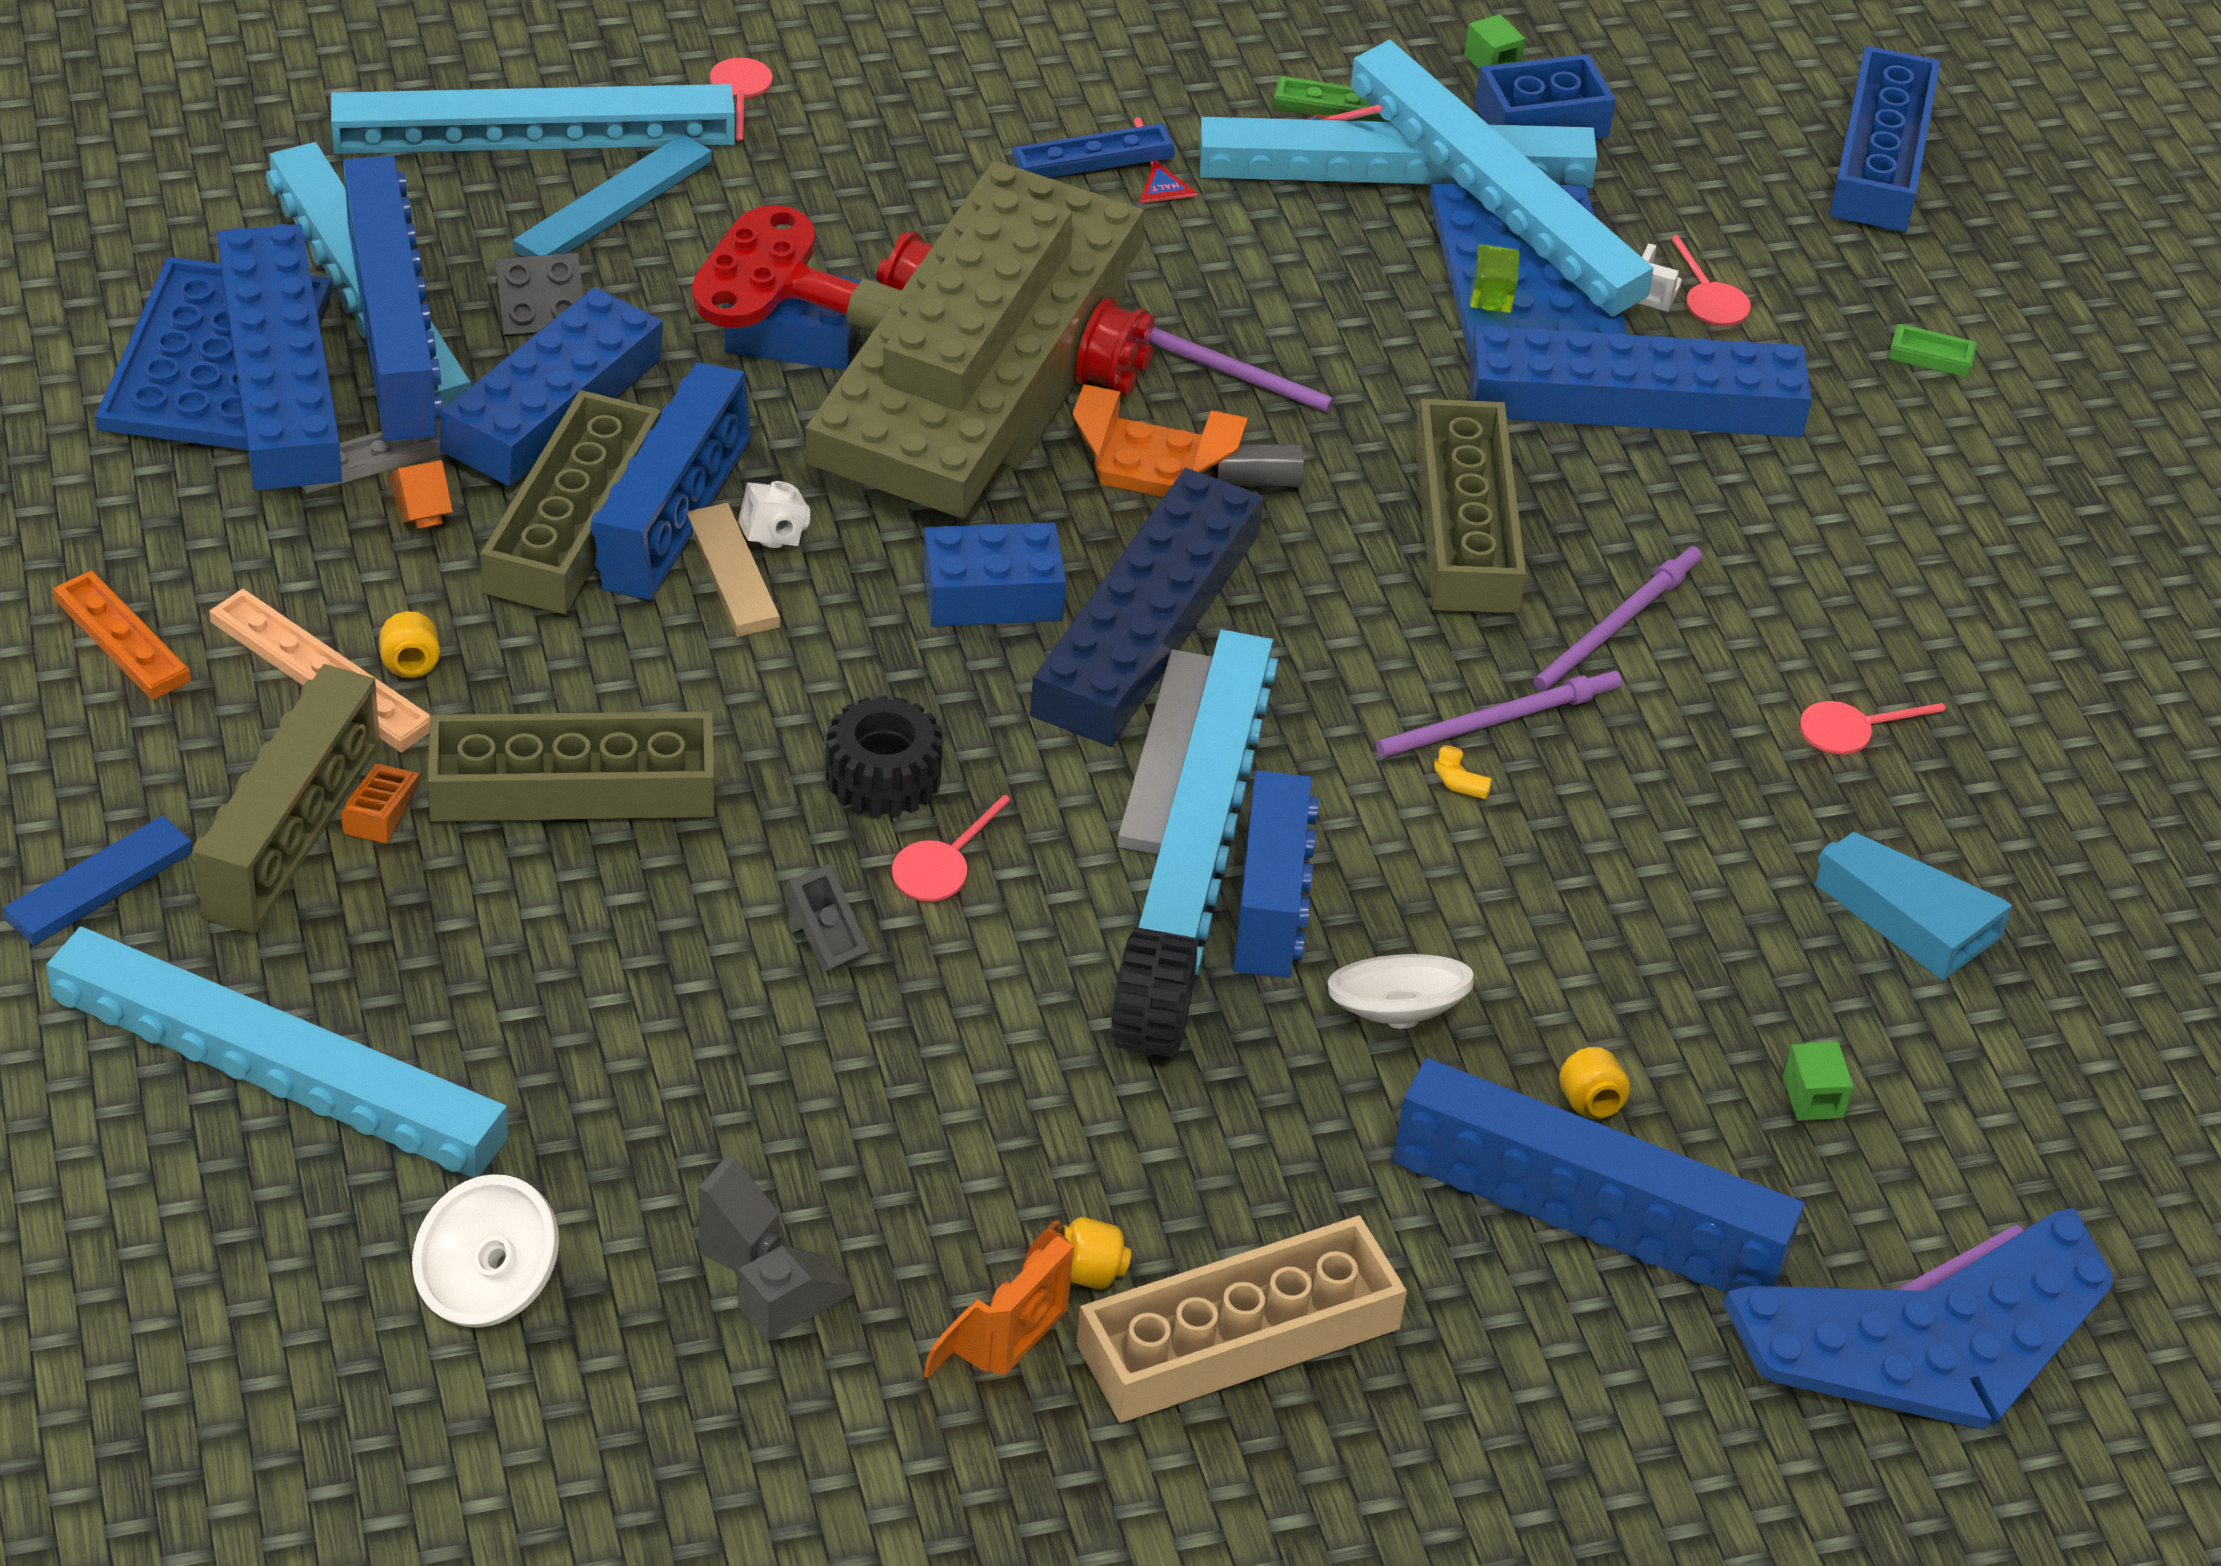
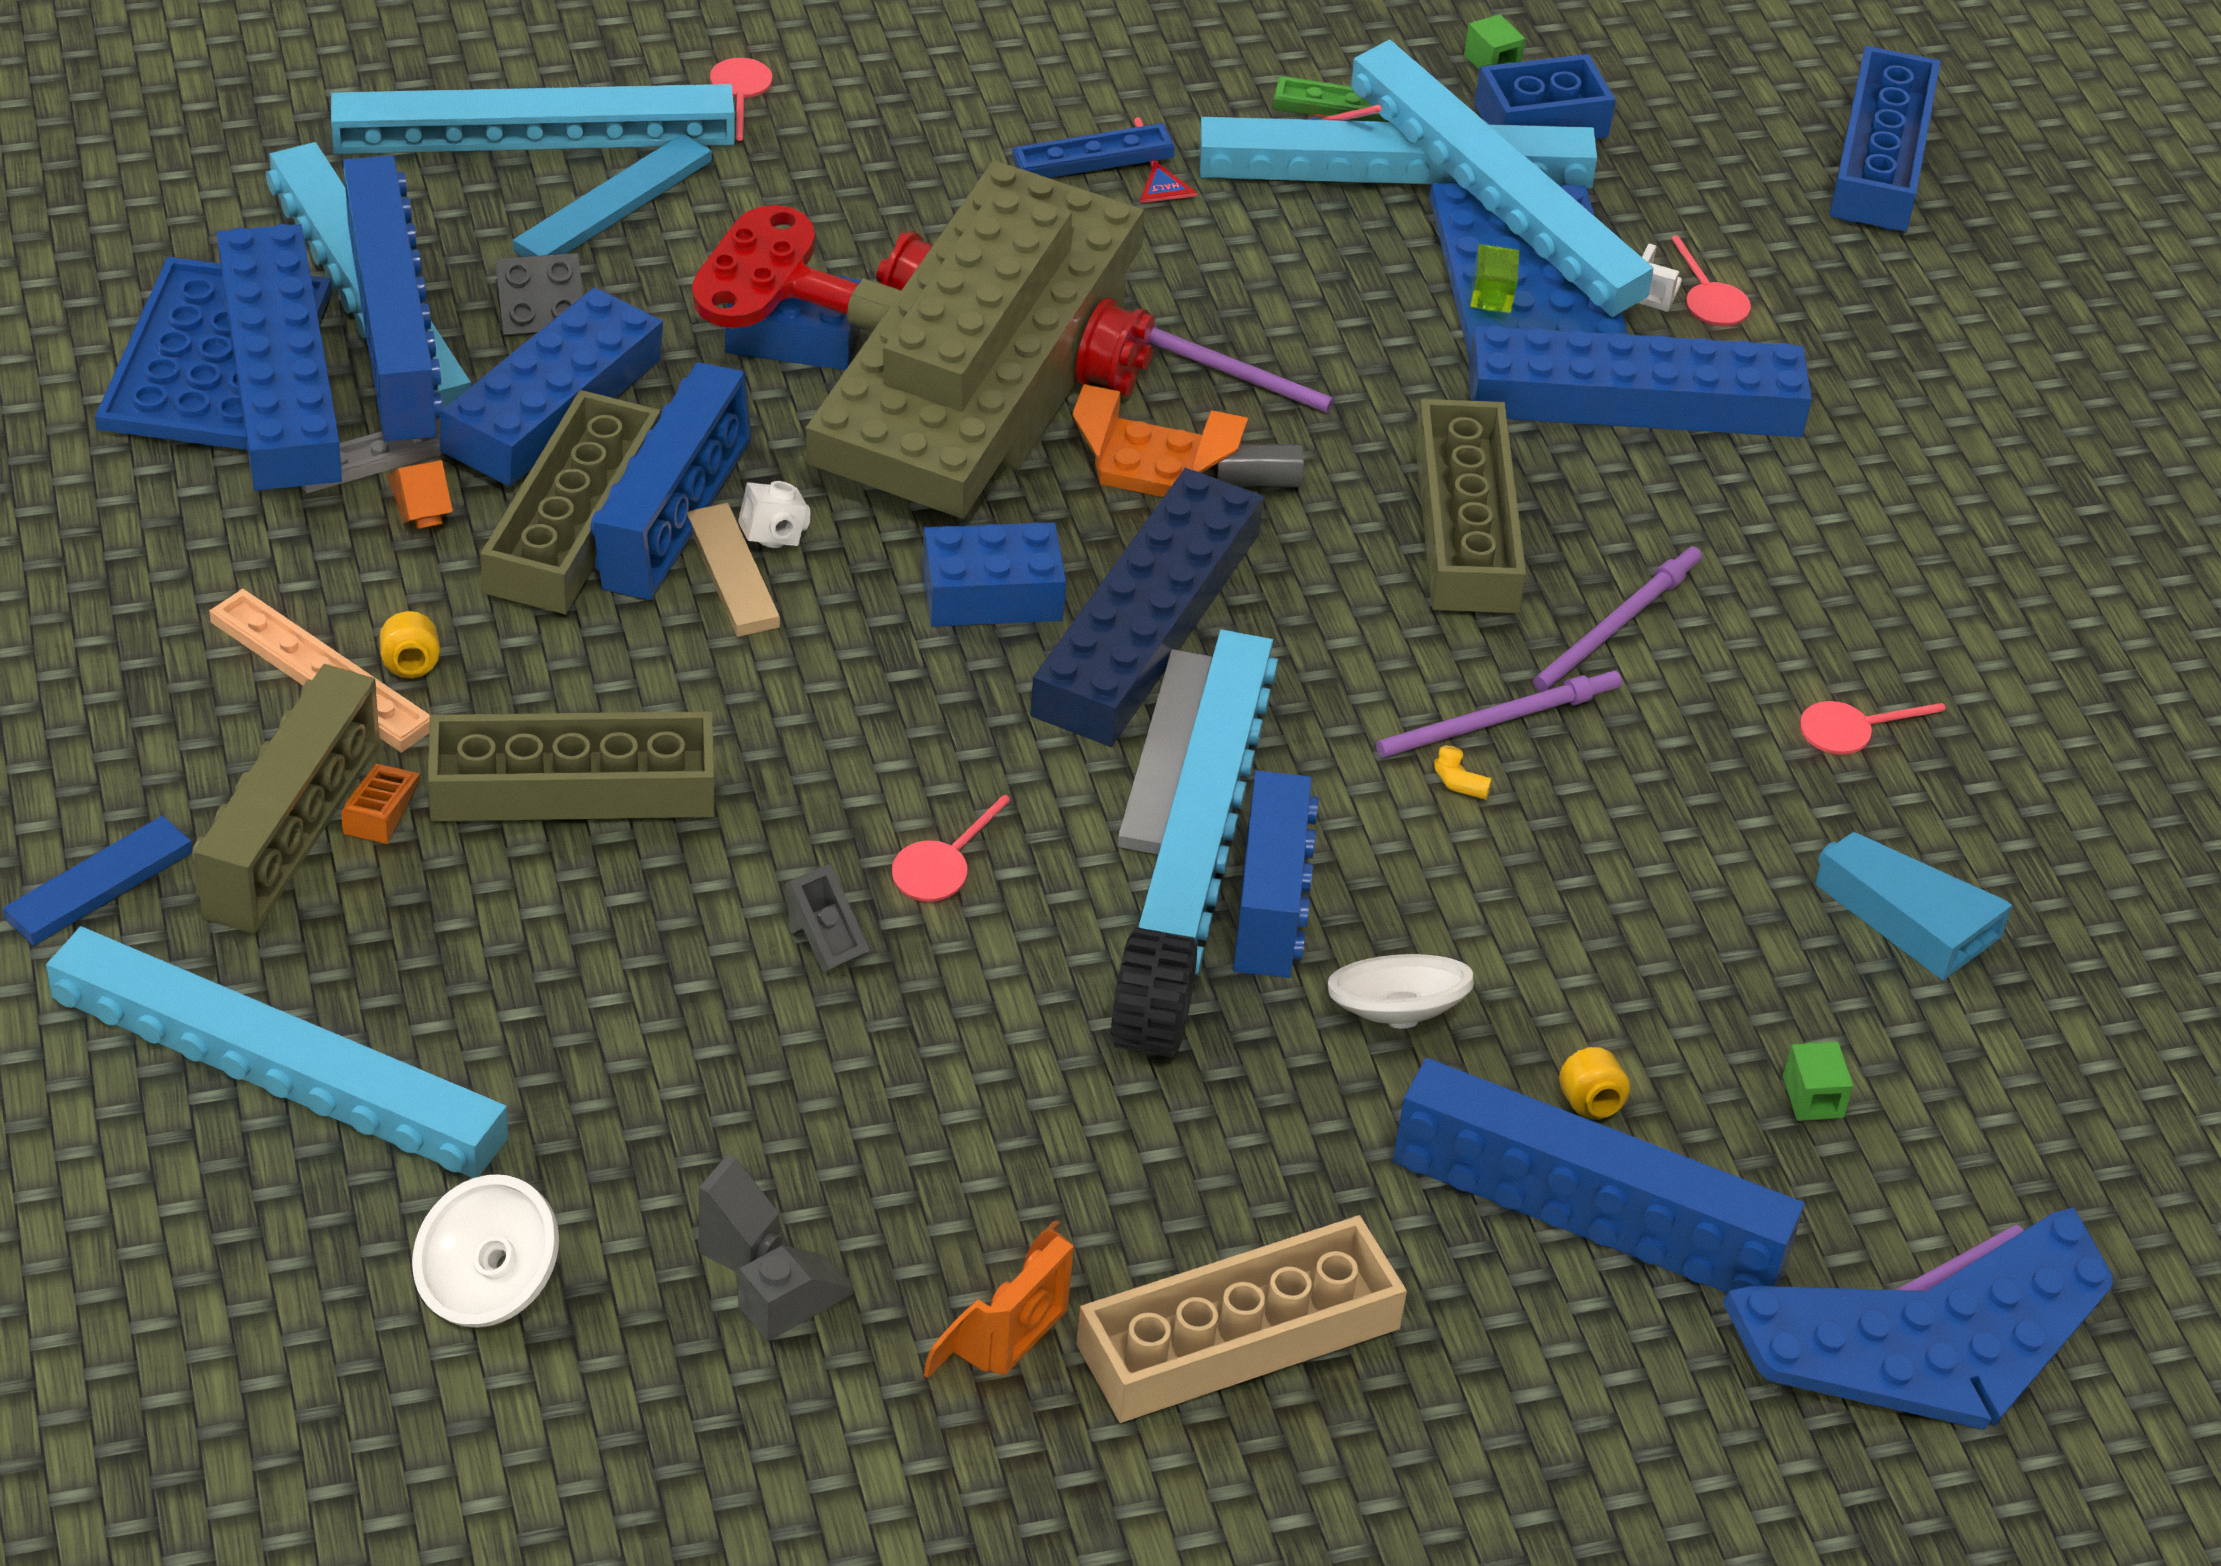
orange tile [53,570,191,700] -> none
black tyre [826,696,943,817] -> none
yellow head [1058,1217,1131,1290] -> none
bright green tile [1888,324,1977,378] -> none

